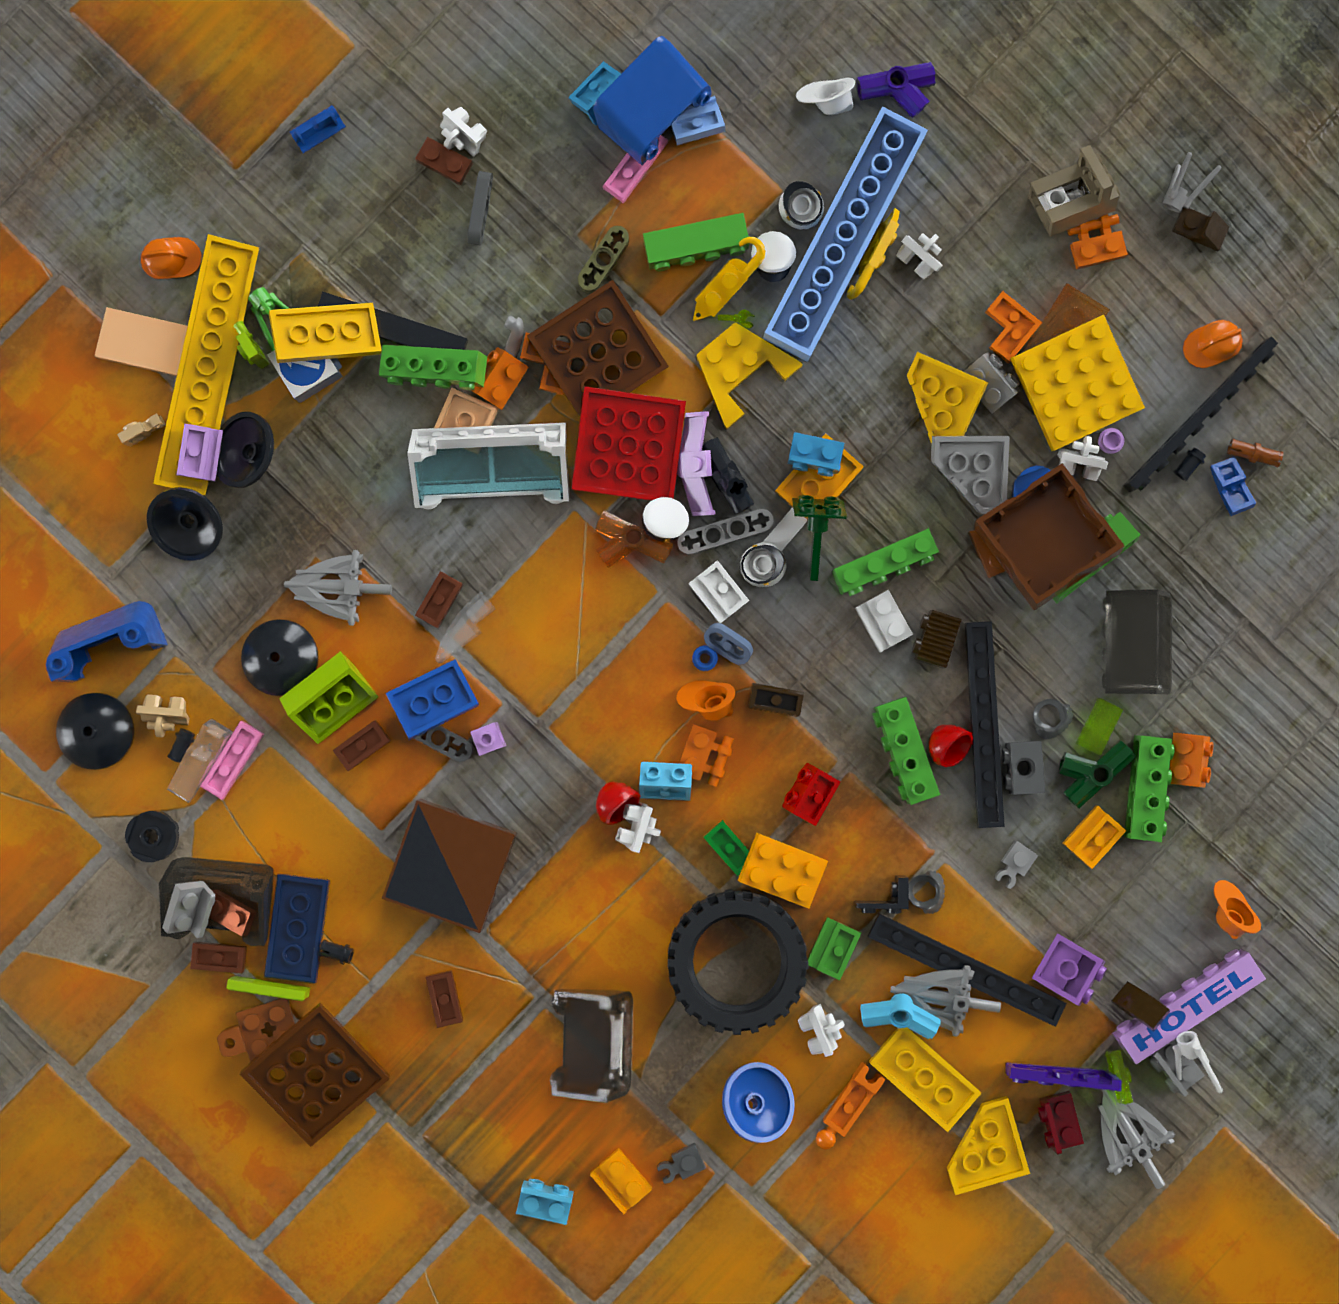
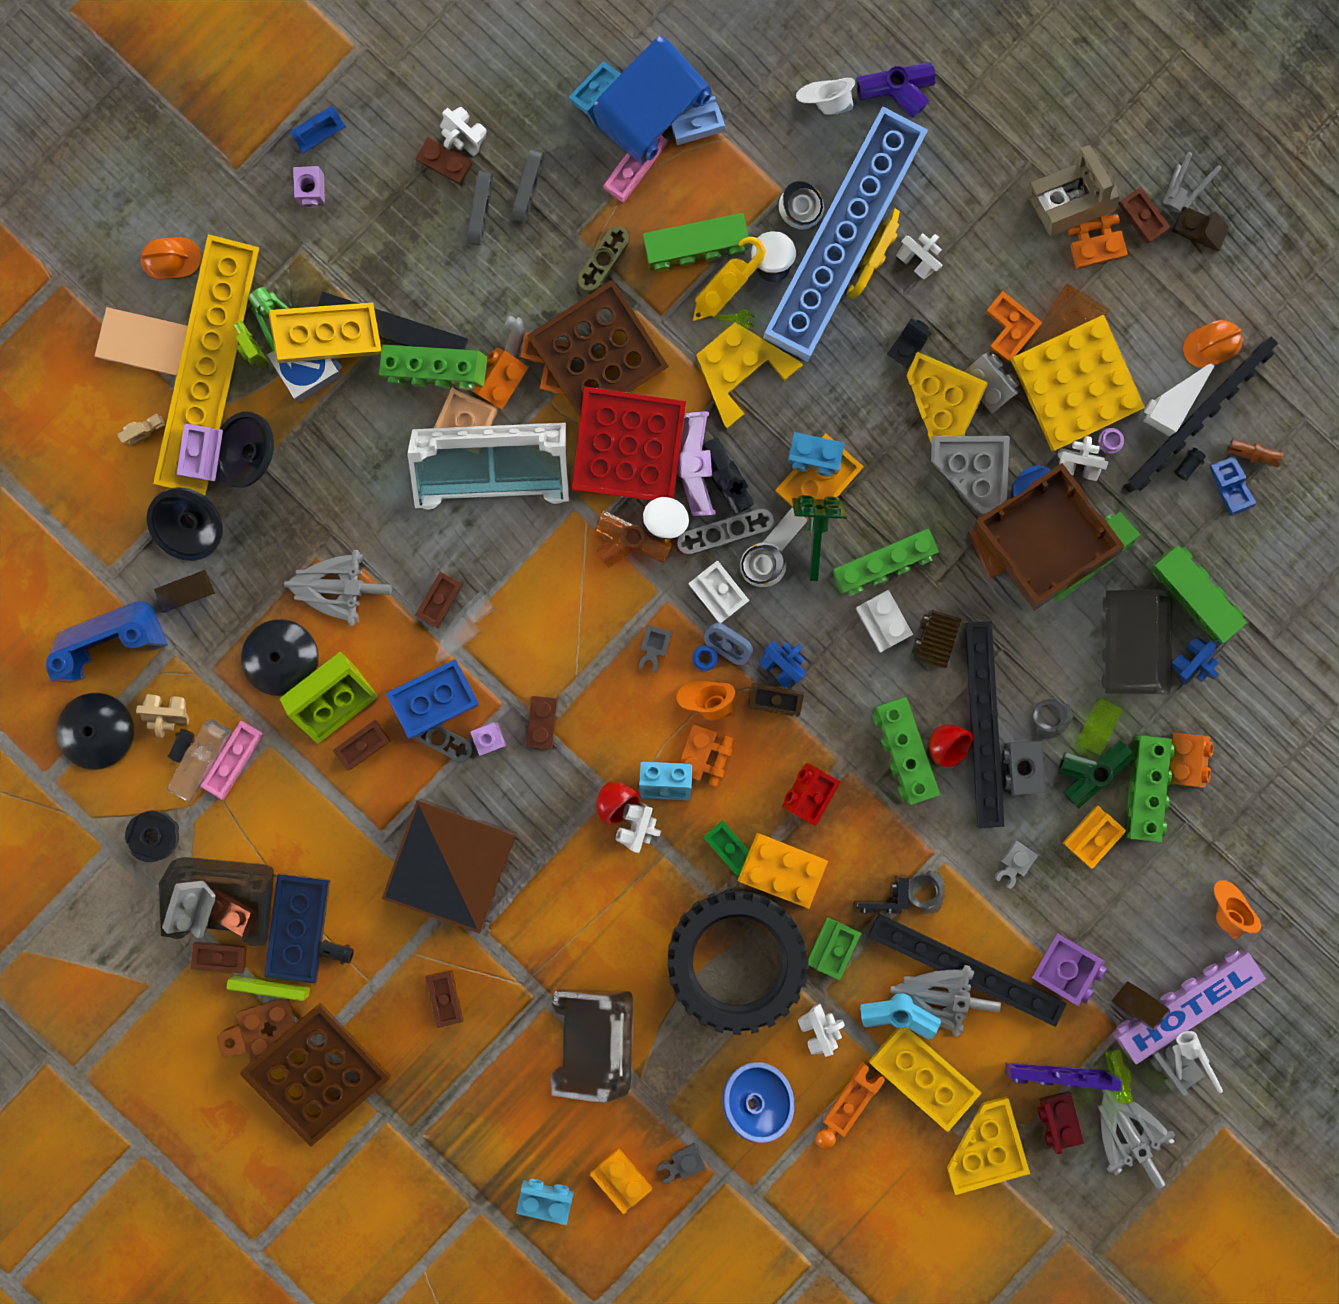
none -> dark brown slope [154,570,215,613]
none -> lavender brick [293,166,325,208]
none -> dark grey beam [512,149,544,223]
none -> copper plate [526,696,558,749]
none -> dark grey plate [639,625,672,673]
none -> blue hips [759,640,806,688]
none -> black bracket [887,319,932,369]
none -> copper plate [1118,187,1171,245]
none -> white slope [1143,364,1214,436]
none -> bright green brick [1148,545,1247,644]
none -> blue hips [1171,637,1219,686]

